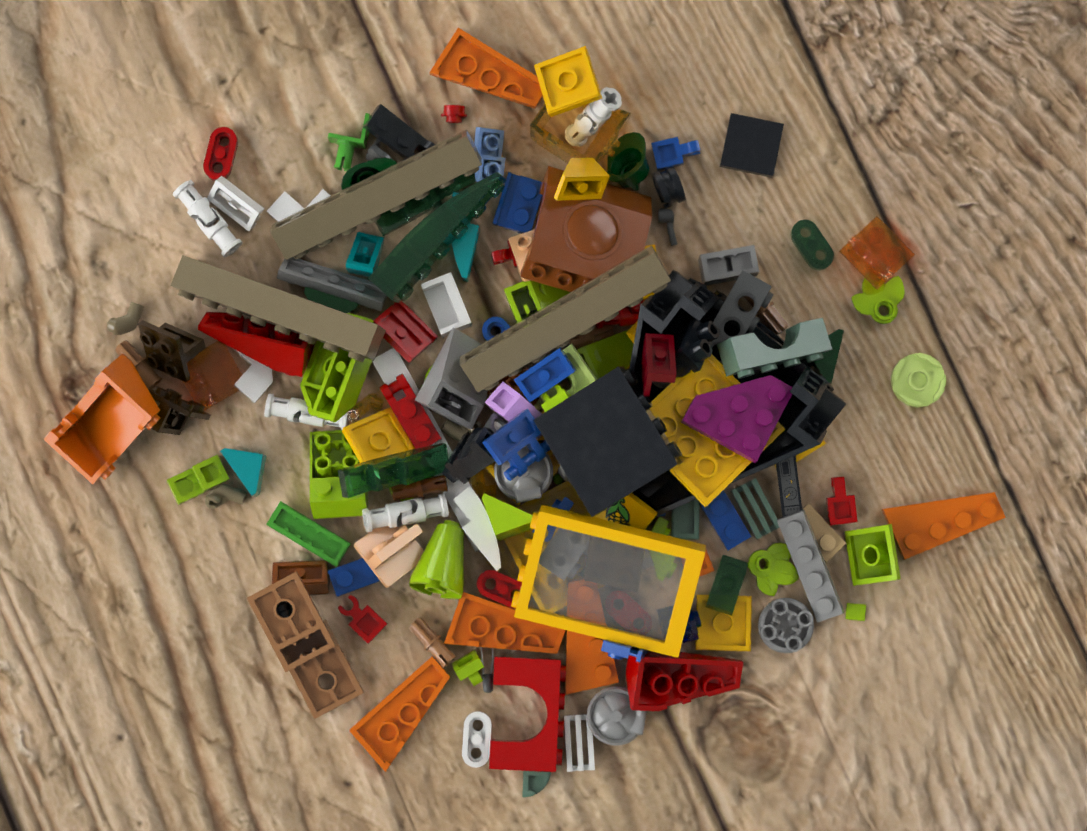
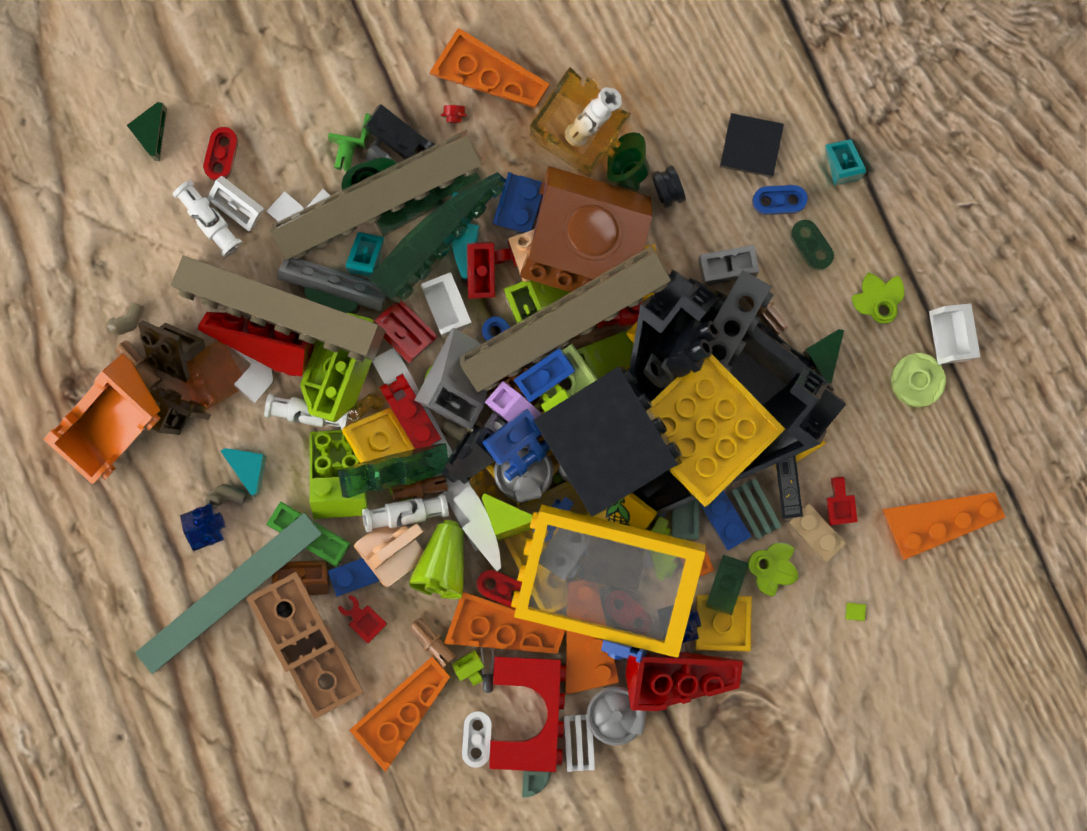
lime slope [166,455,229,506] -> none
light blue slope [474,127,506,185] -> none
yellow plate [534,46,603,117] -> none
yellow slope [554,158,610,201] -> none
dark red panel [641,333,676,396] -> none
blue plate [651,137,701,171] -> none
dark grey hand [658,209,677,246] -> none
magenta plate [681,375,792,463] -> none
sand green arch [717,318,832,379] -> none
light grey tile [758,598,814,653] -> none
light grey plate [777,509,844,623] -> none
clear orange hinge [839,216,915,290] -> none
lime slope [844,524,901,586] -> none
none -> dark green slope [127,102,167,161]
none -> sand green tile [135,512,323,674]
none -> clear blue brick [180,504,226,551]
none -> red slope [467,241,495,299]
none -> blue plate [752,185,808,215]
none -> teal slope [825,139,866,186]
none -> white panel [929,303,980,365]

